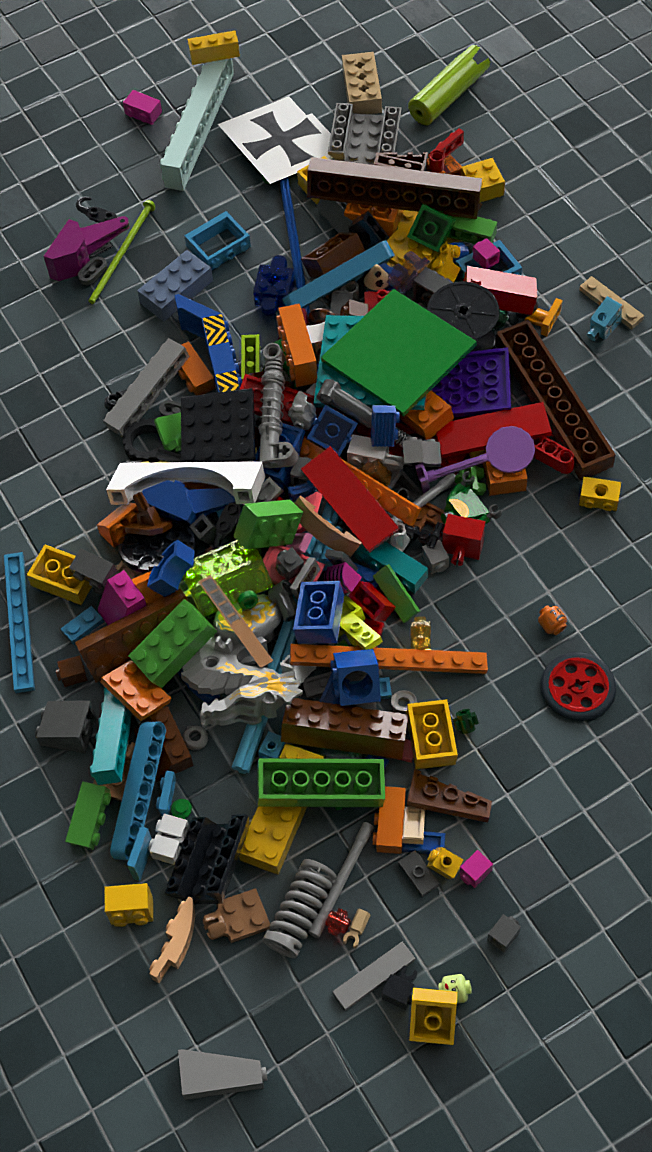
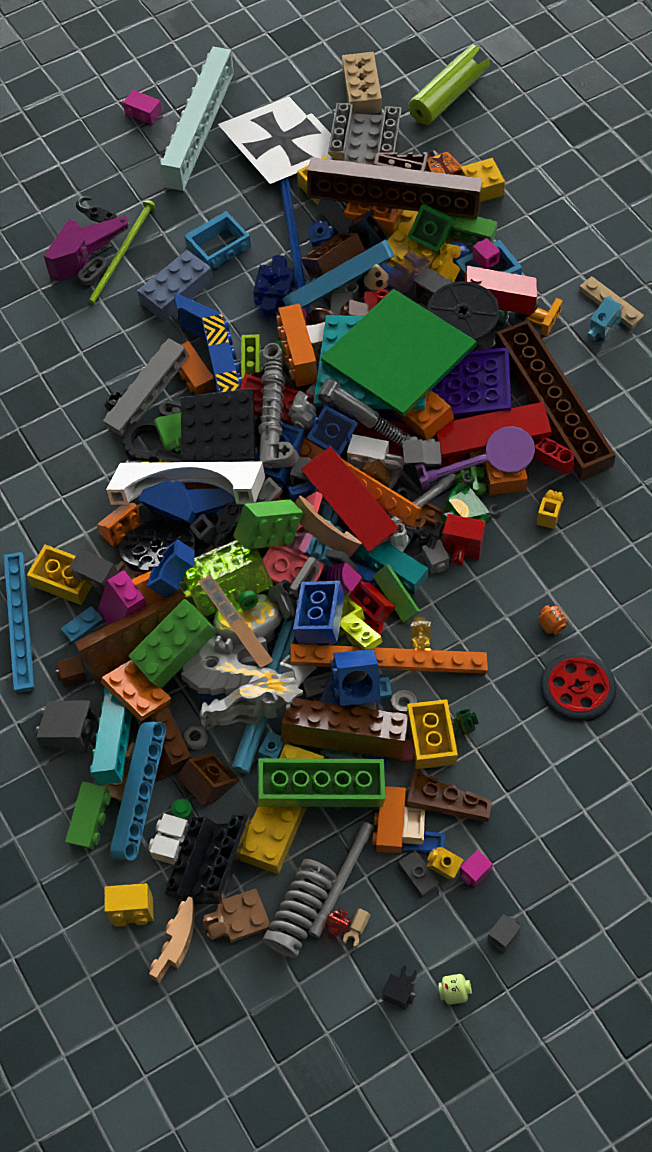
reddish brown piece [125,492,173,536] -> none
dark azure tile [127,826,152,881] -> none
dark azure plate [156,771,176,816] -> none
light grey slope [178,1049,267,1100] -> none
yellow brick [188,31,240,65] -> none
dark grey brick [276,547,304,581] -> none
light grey tile [333,941,415,1011] -> none
blue brick [370,405,400,447] -> none
yellow brick [409,988,458,1045] -> none
red plate [429,128,464,173] -> none
yellow brick [579,477,621,511] -> none
none -> reddish brown slope [177,753,239,805]
none -> blue brick [307,221,334,247]
none -> yellow brick [537,489,564,529]

